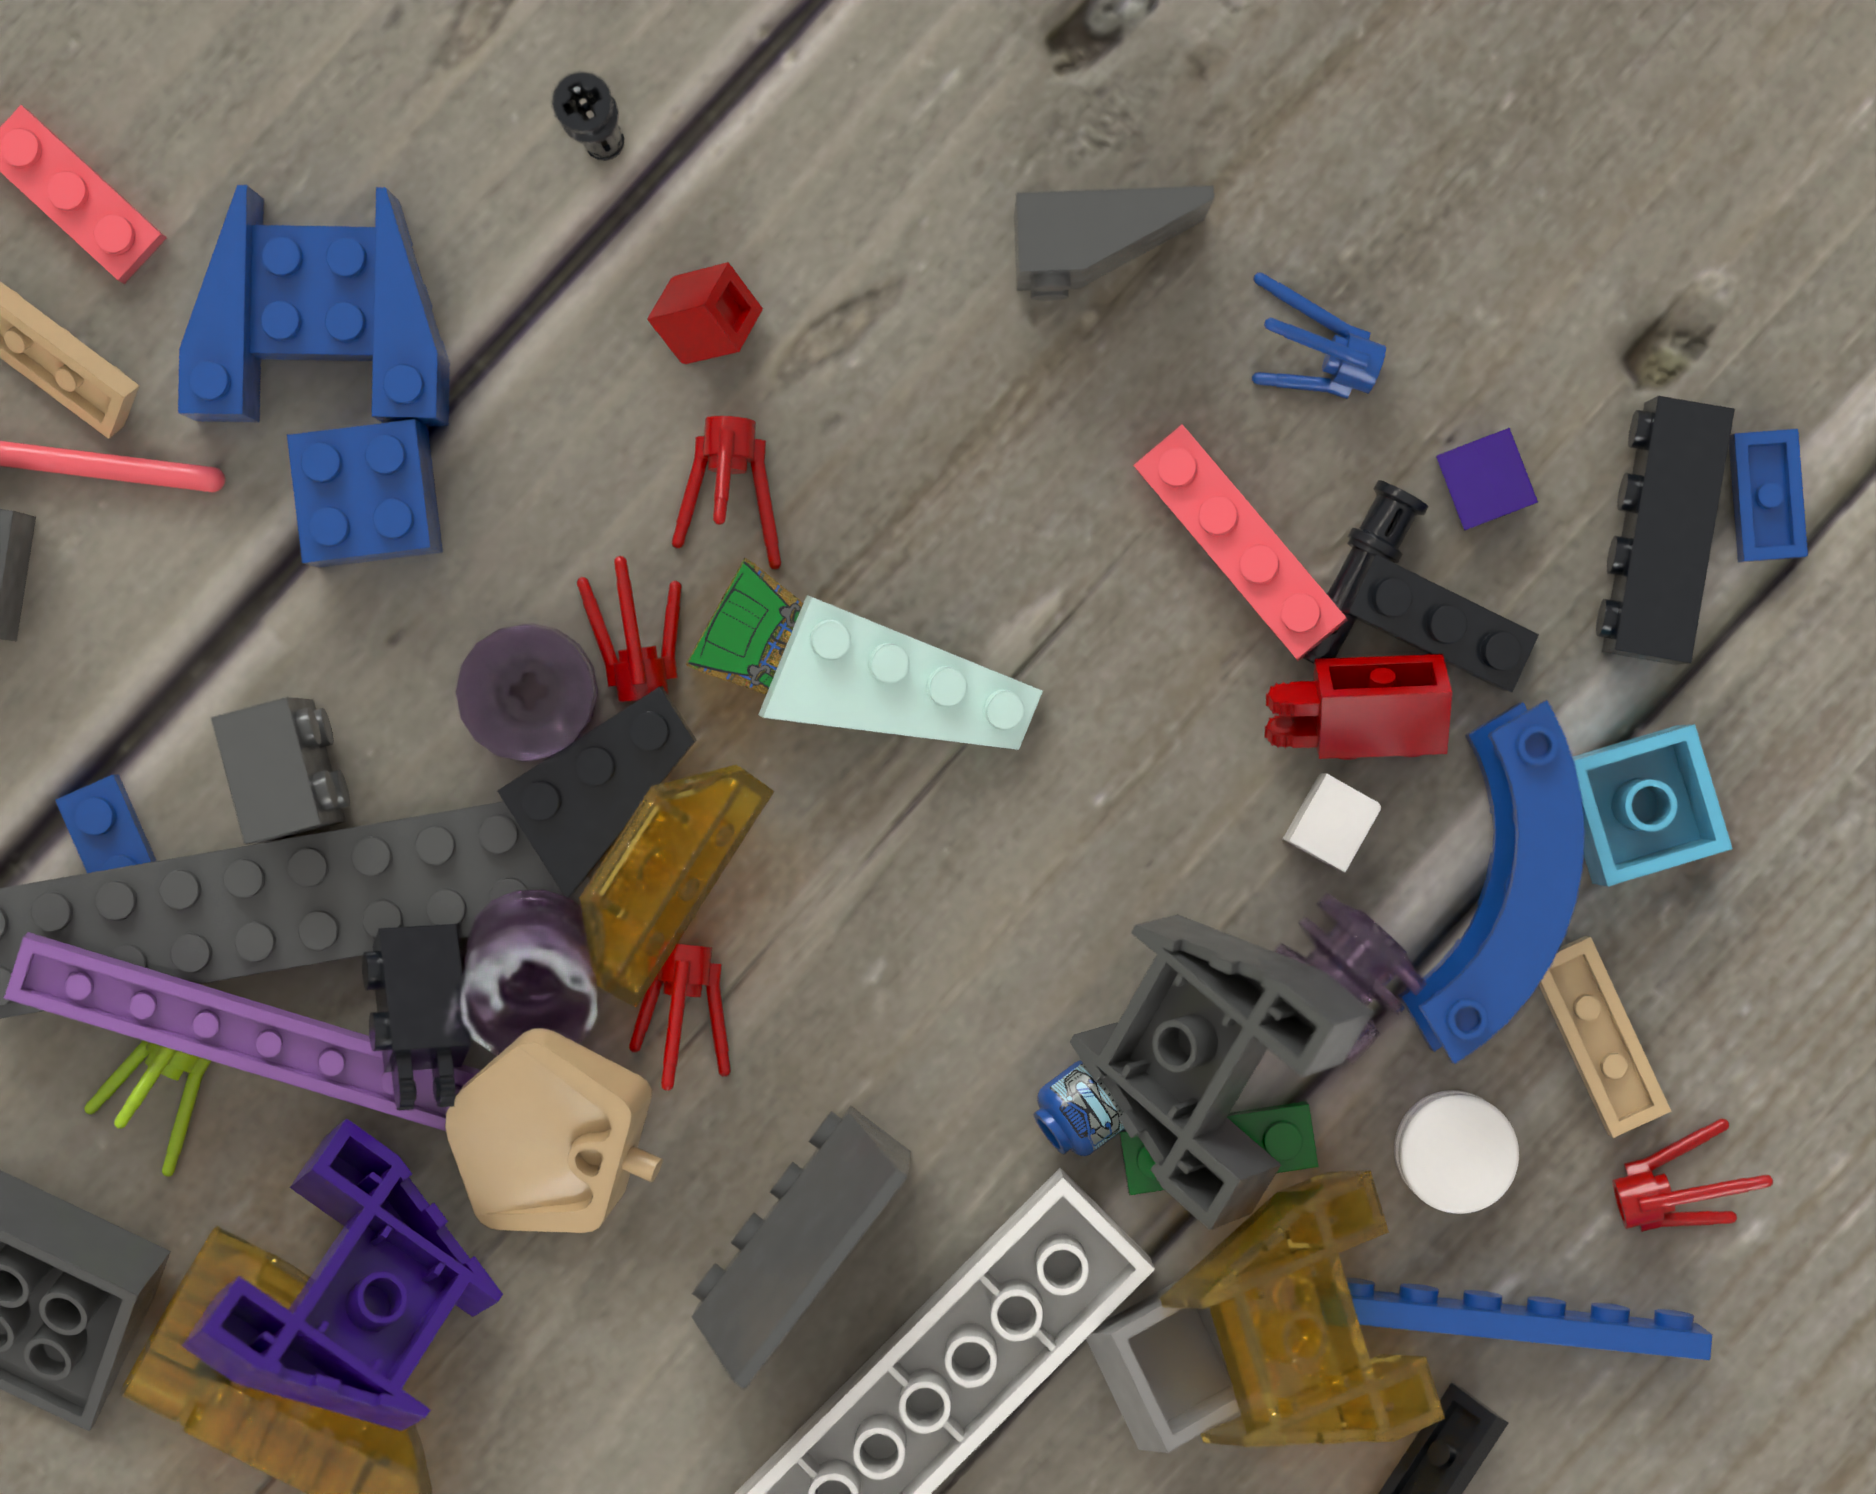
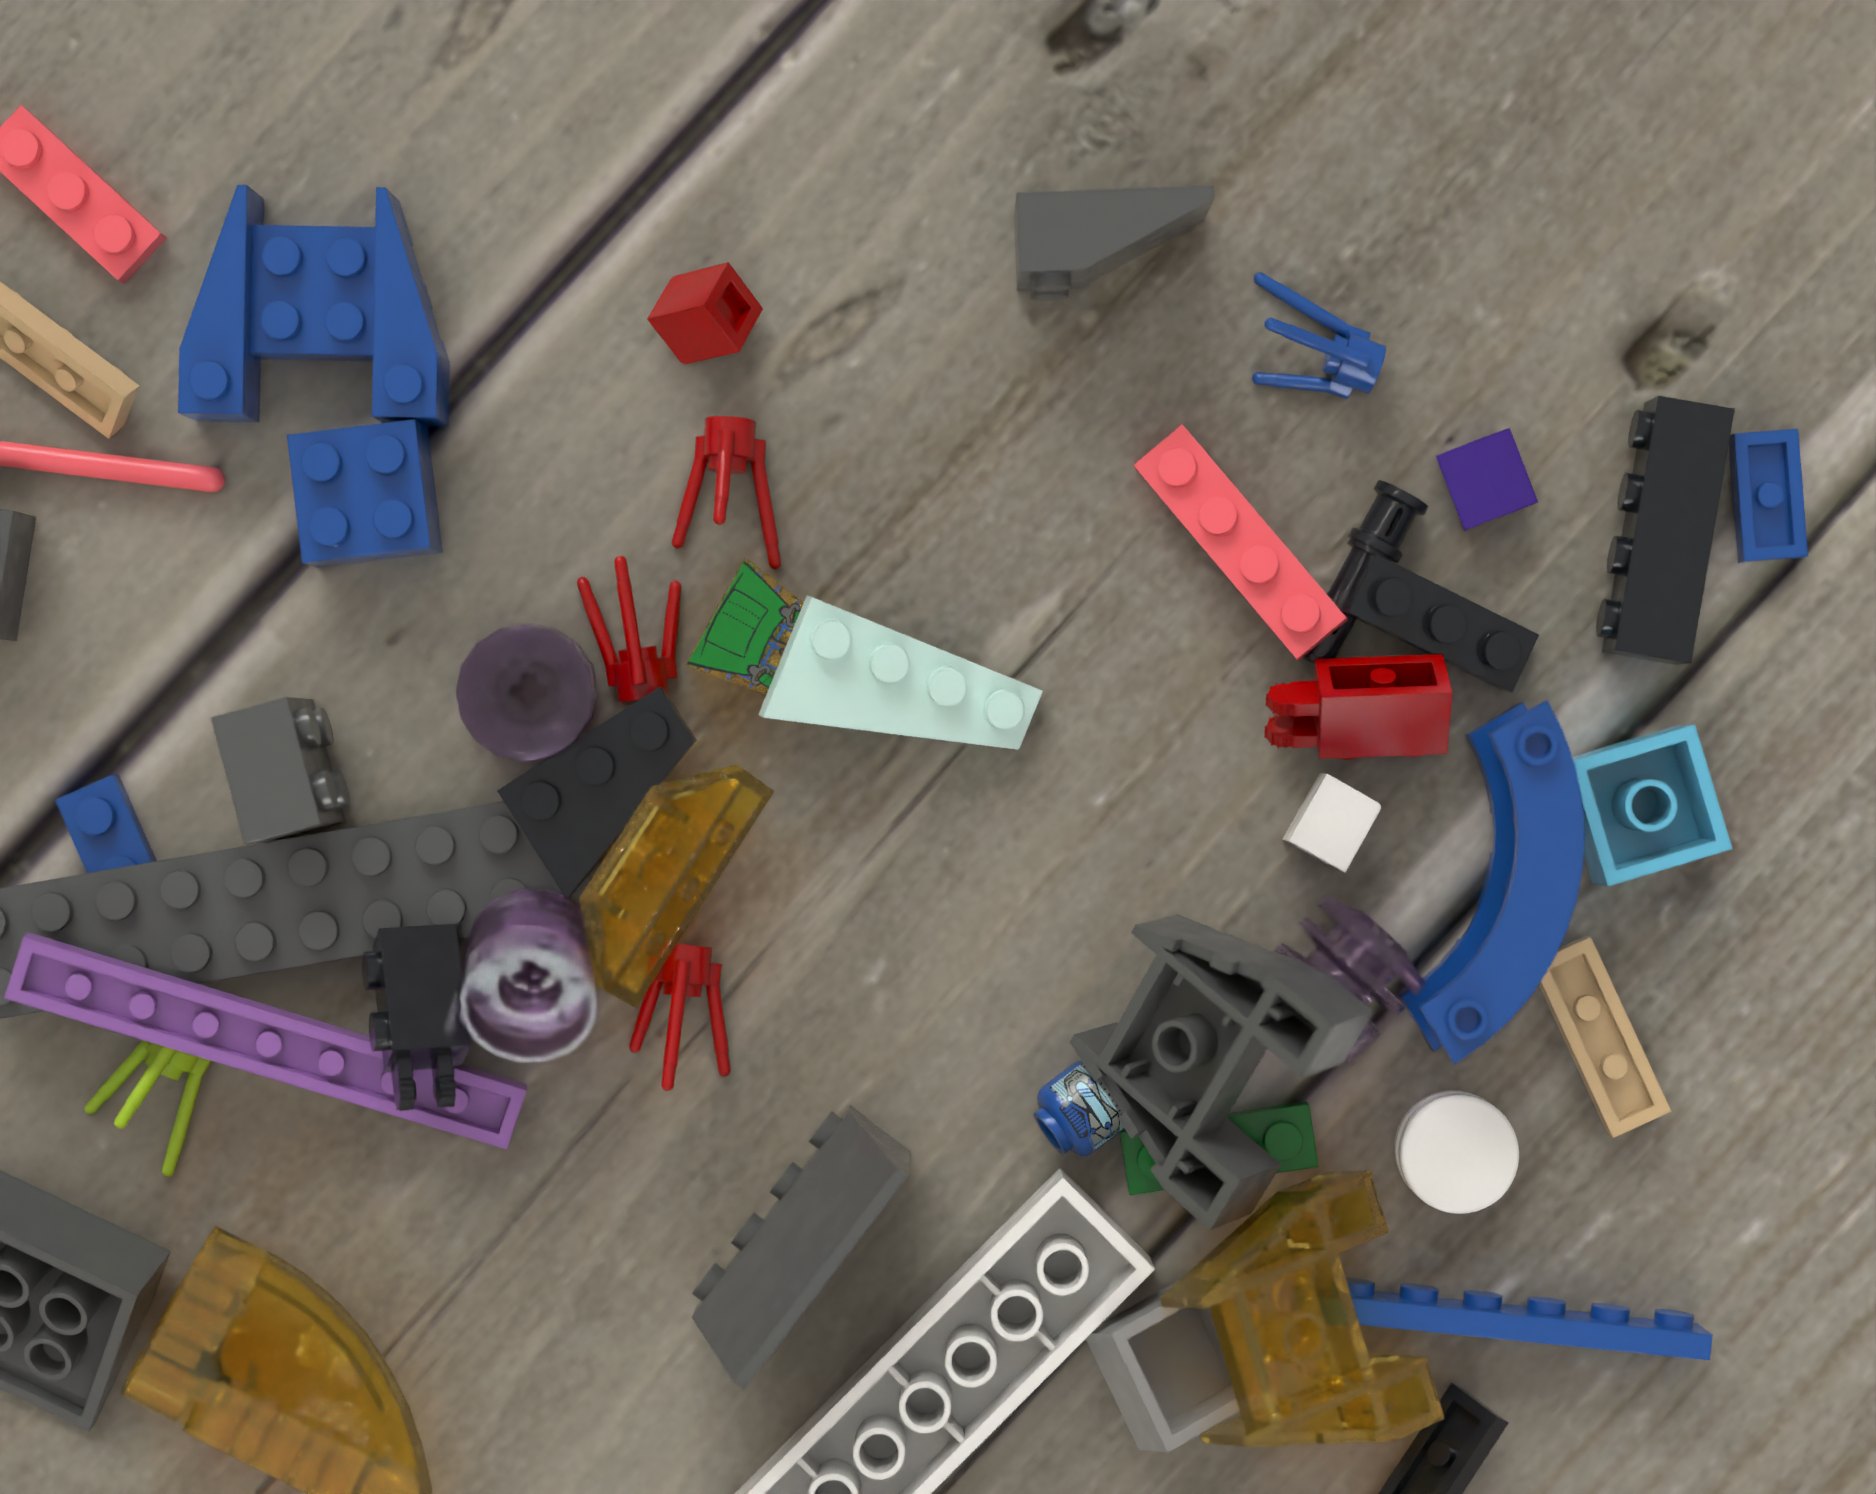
dark purple wedge [181,1118,503,1431] -> none
tan animal [445,1028,663,1233] -> none
black pin [552,71,625,161] -> none
red plant [1612,1118,1773,1232] -> none

